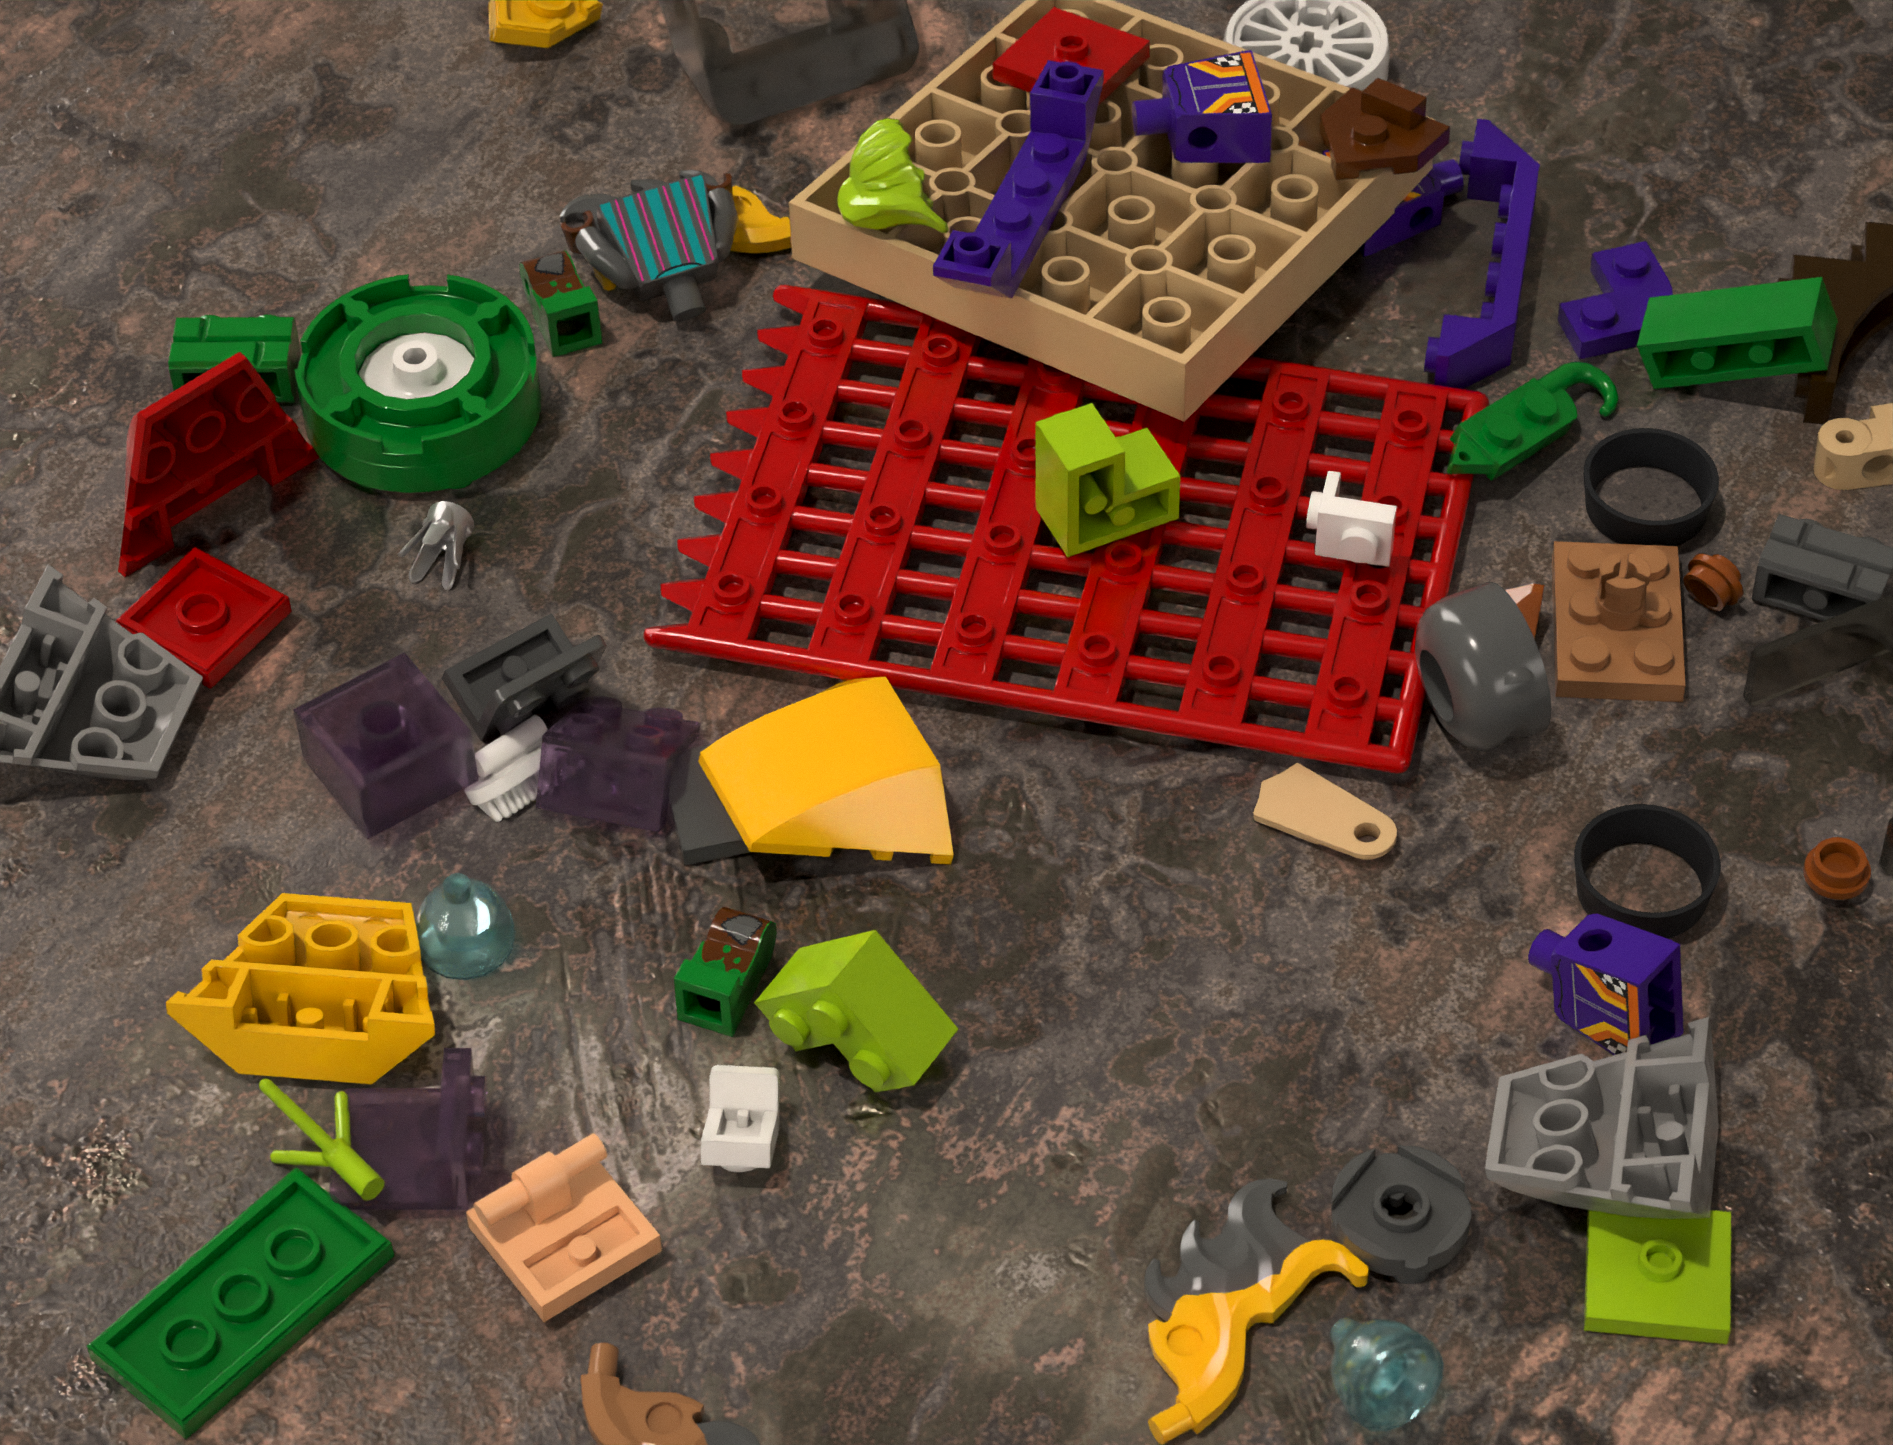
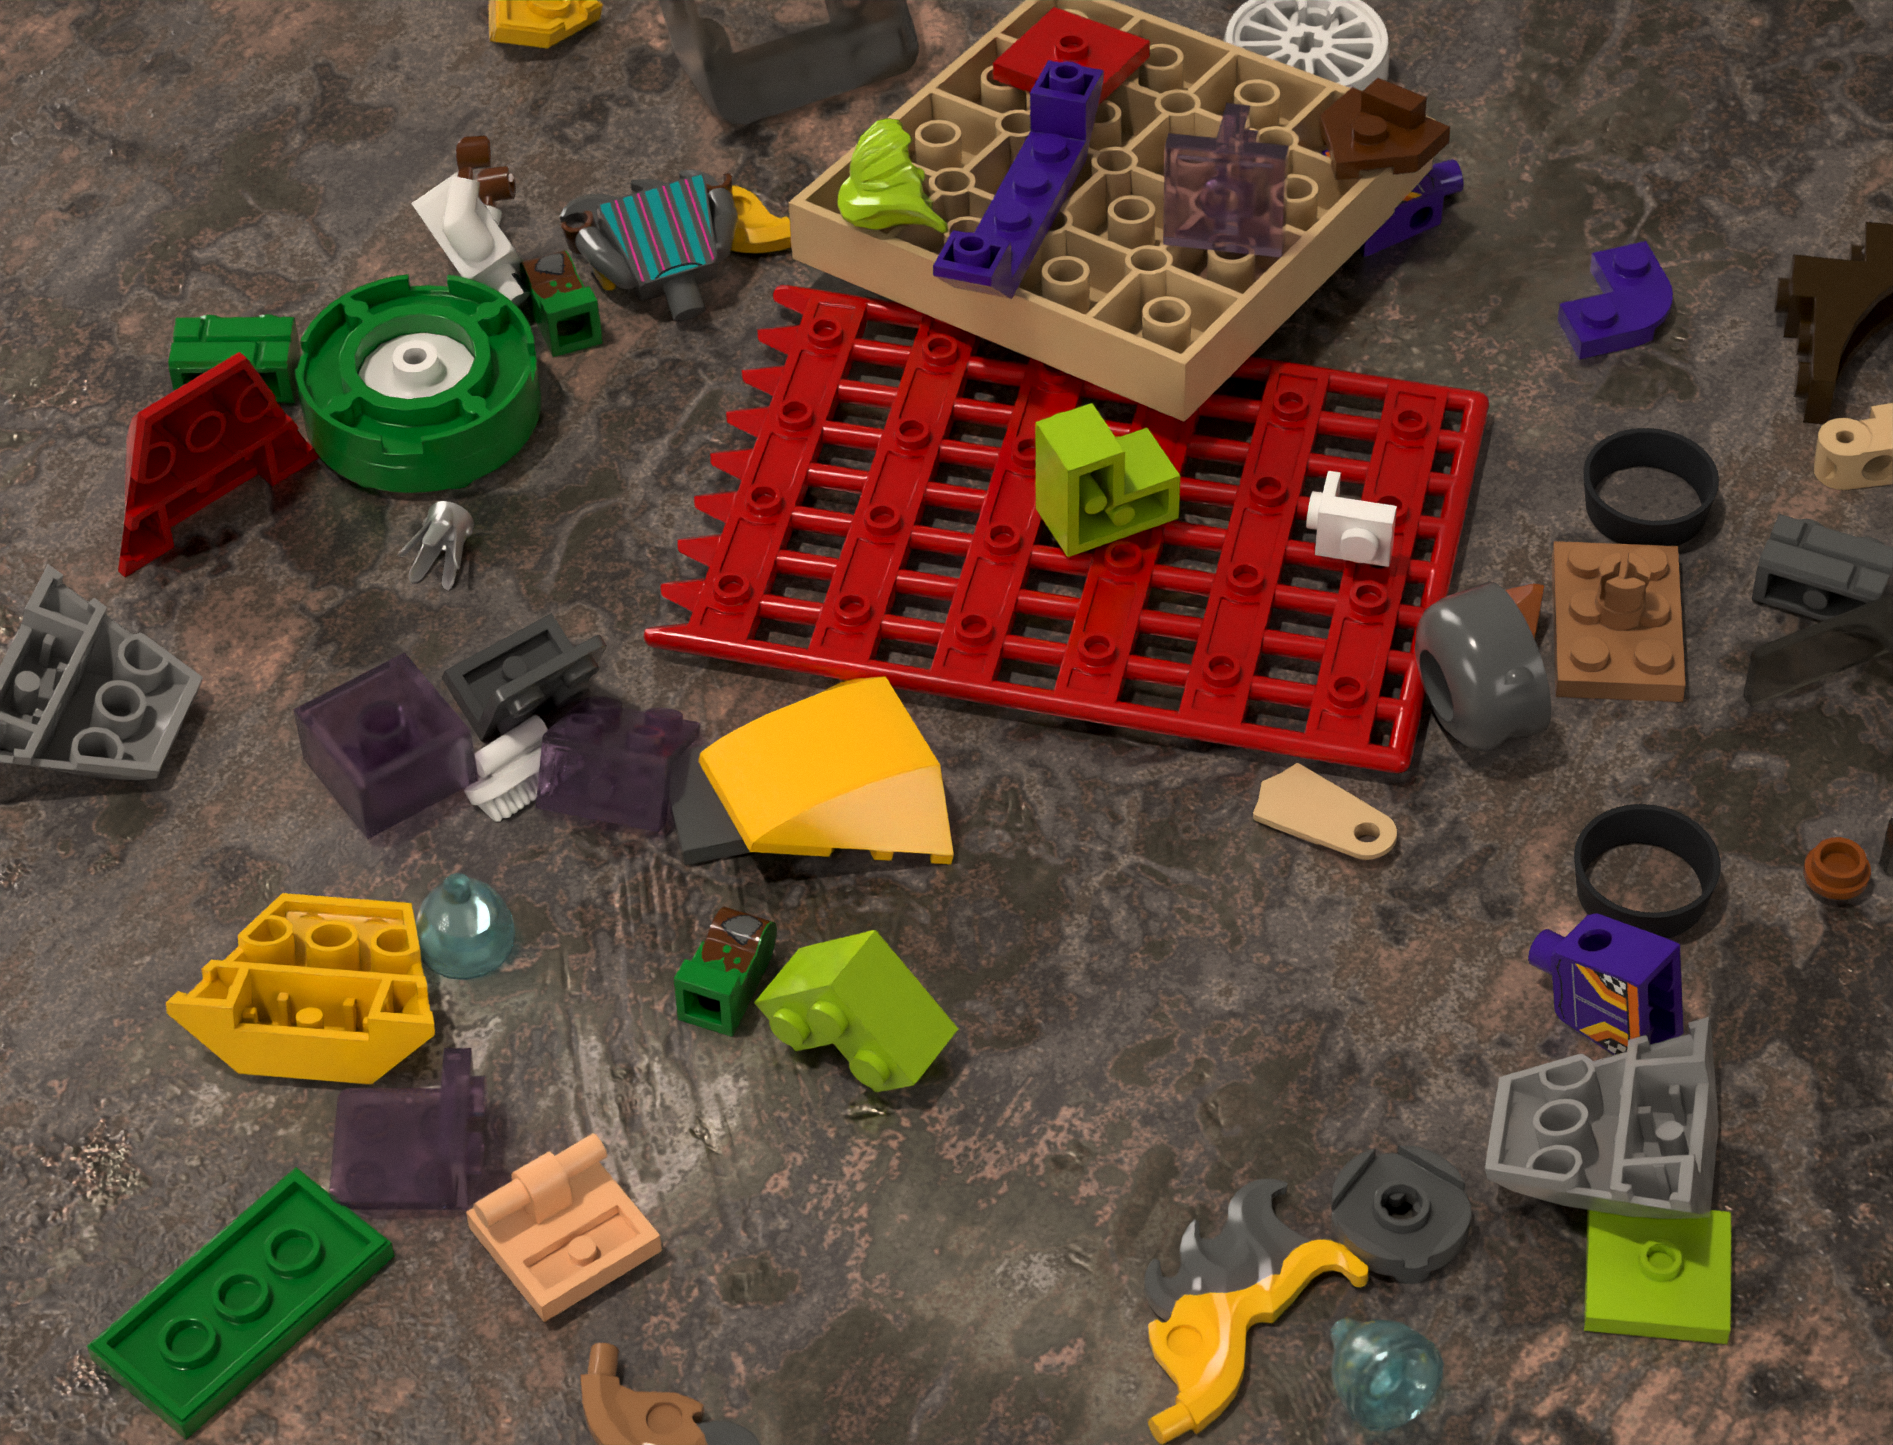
red plate [115,547,292,689] -> none
lime plant [259,1078,385,1201] -> none
white bracket [701,1065,779,1172] -> none
dark purple torso [1132,50,1272,163] -> none
dark purple slope [1424,119,1540,389] -> none
green plate [1447,361,1619,481] -> none
green brick [1637,277,1838,389] -> none
dark orange plate [1683,553,1744,611] -> none
none -> white torso [411,135,530,306]
none -> bracket [1163,103,1289,258]

